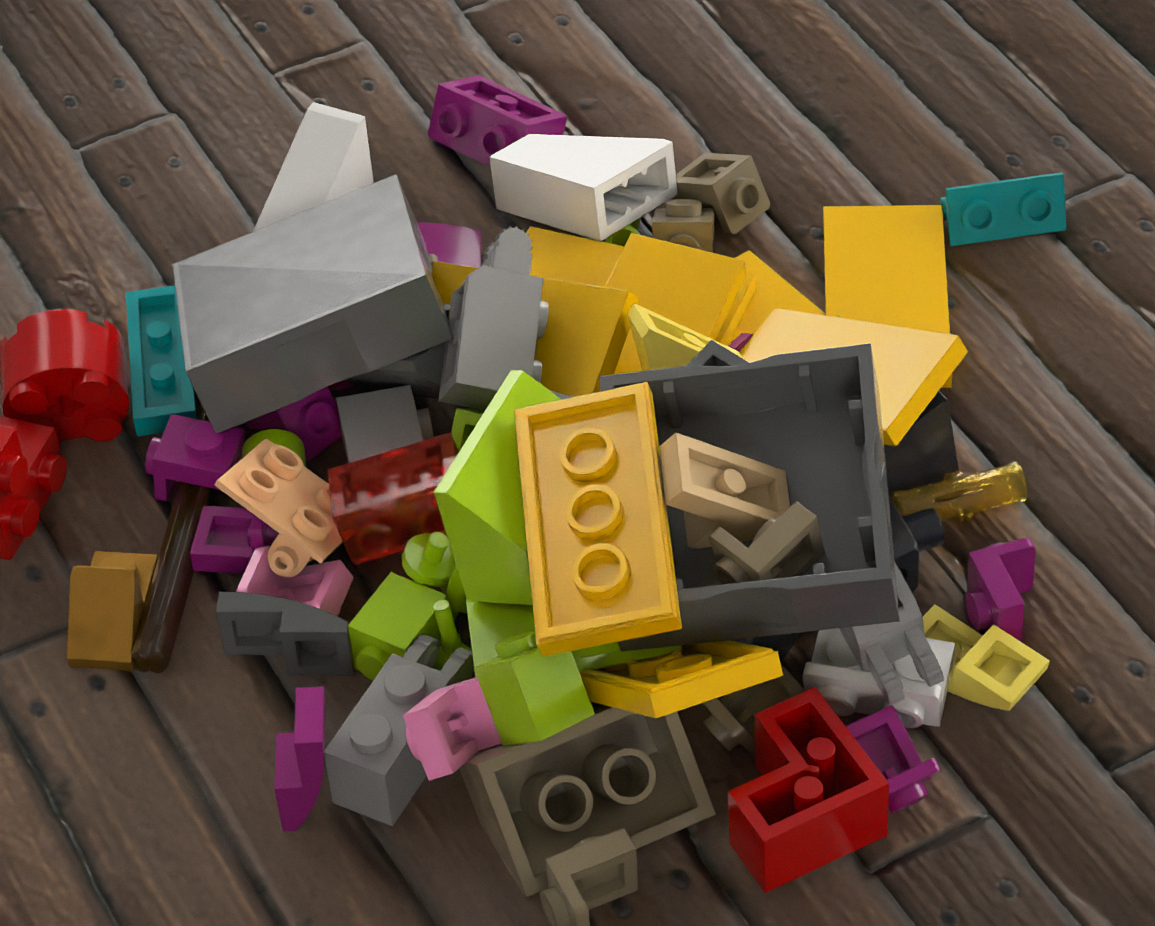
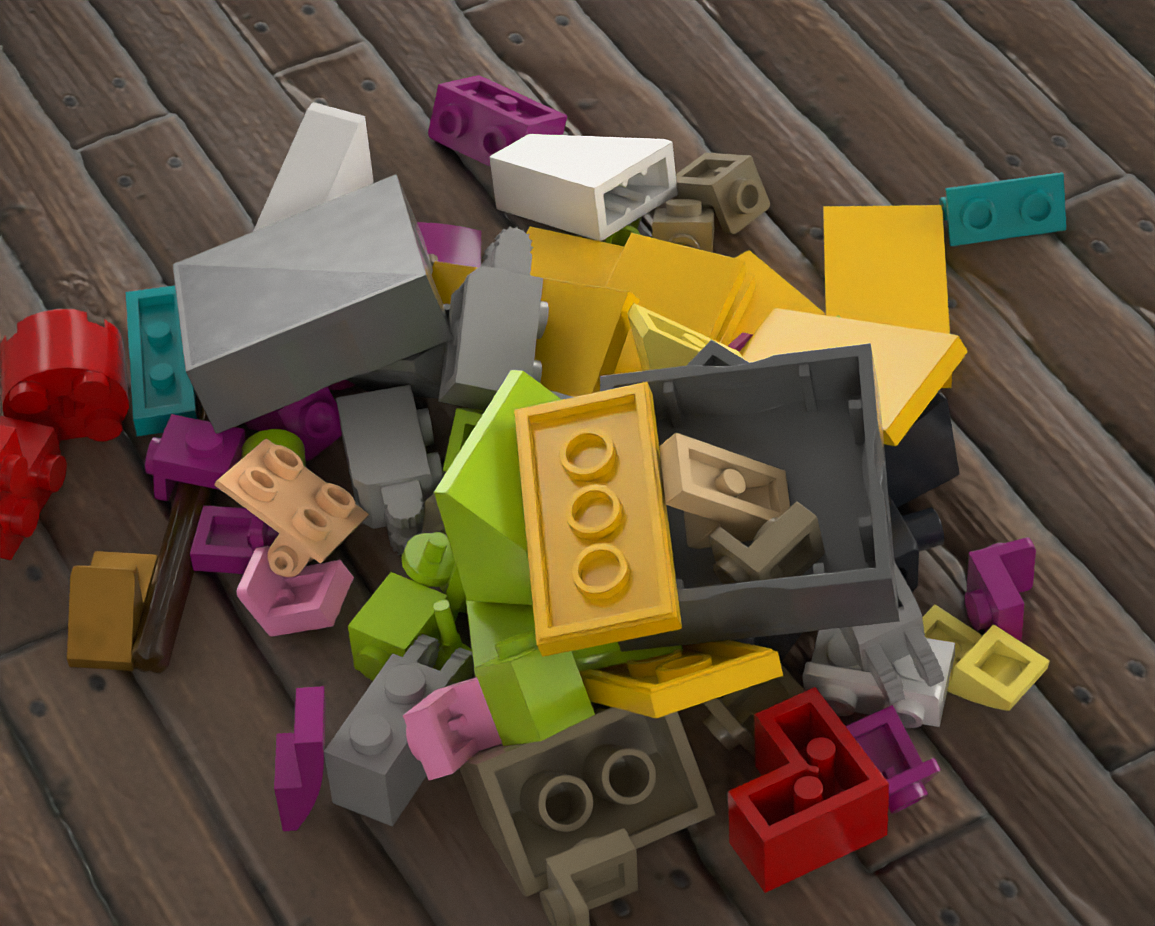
dark grey slope [216,592,354,675] -> none
clear red bracket [328,432,459,564] -> none
clear yellow pin [891,462,1027,523] -> none

